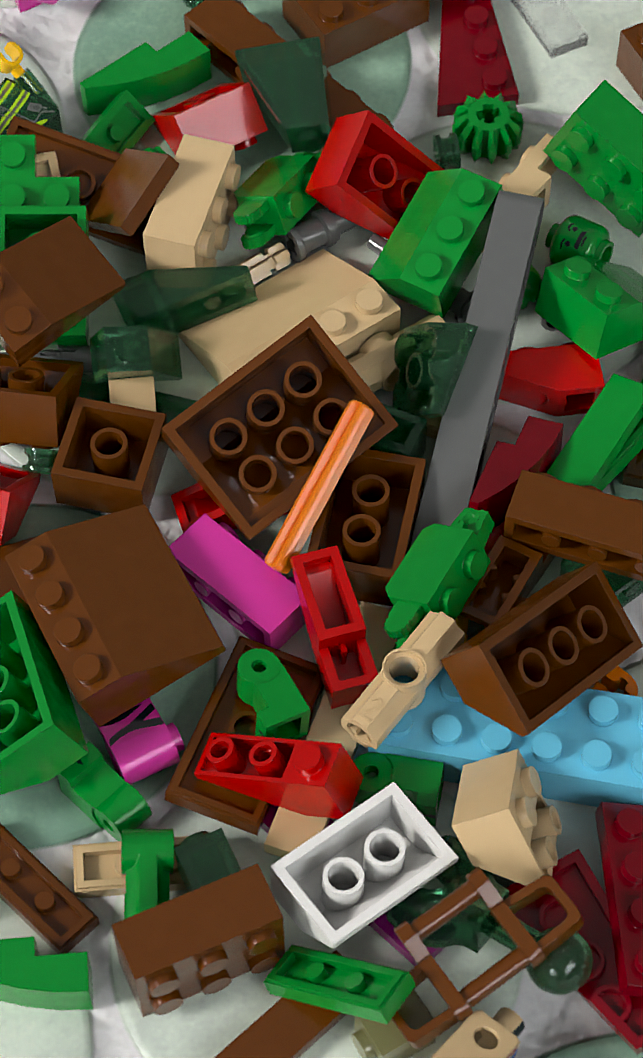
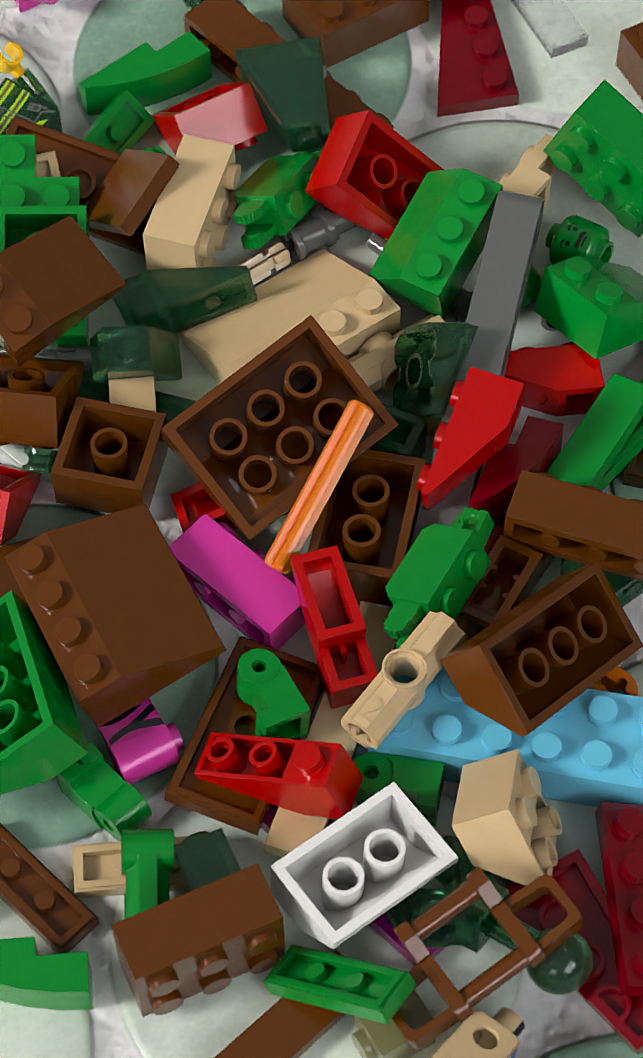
clear green bush [433,132,461,170] -> none
green gear [452,91,524,165] -> none
none -> red slope [416,366,524,511]

